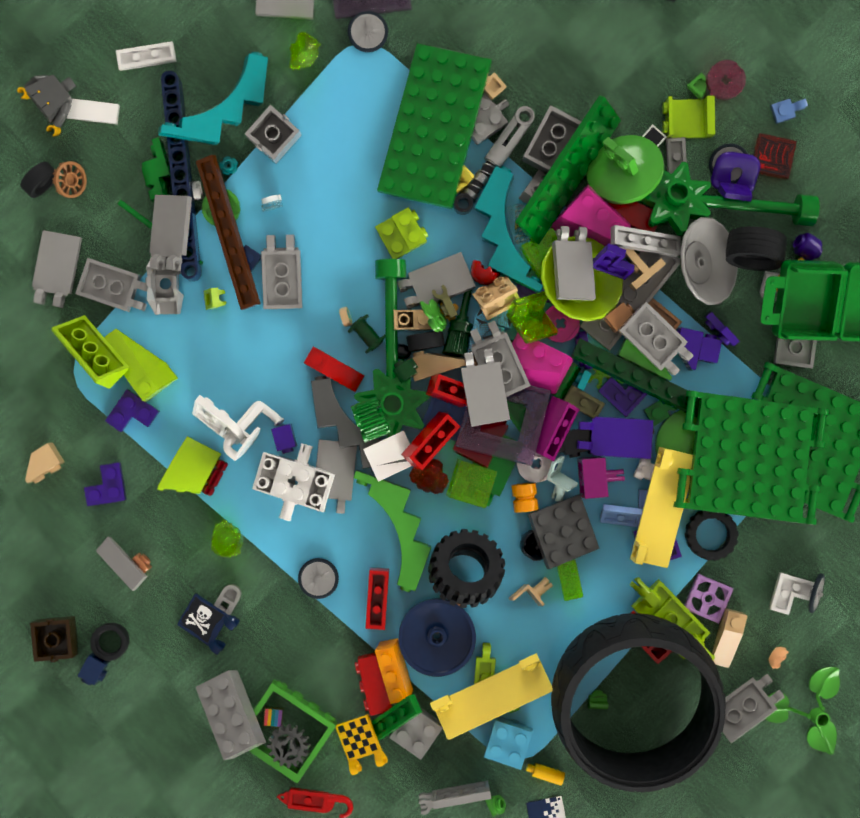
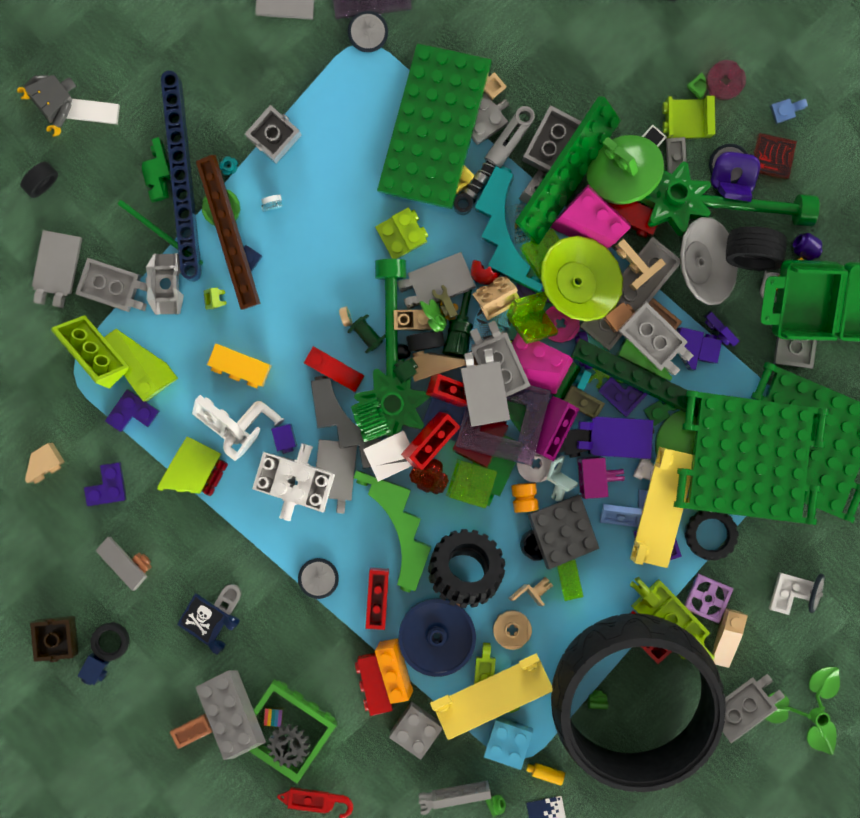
medium nougat wheel [52,161,87,198] -> none
white tile [116,41,177,71] -> none
light grey tile [149,195,192,271] -> none
teal arch [158,52,268,145] -> none
white tile [192,181,204,201] -> none
clear neon green hair [211,519,243,558] -> none
light grey tile [261,235,303,309] -> none
clear neon green hair [289,31,321,70] -> none
yellow flag [335,714,388,775] -> none
green plate [371,694,422,741] -> none
light grey tile [552,226,596,301] -> none
dark purple plate [593,243,635,280] -> none
light grey plate [611,225,681,257] -> none
light nougat plate [768,647,789,669] -> none
none -> nougat plate [170,714,213,749]
none -> yellow brick [207,343,272,389]
none -> tan plate [493,610,532,650]

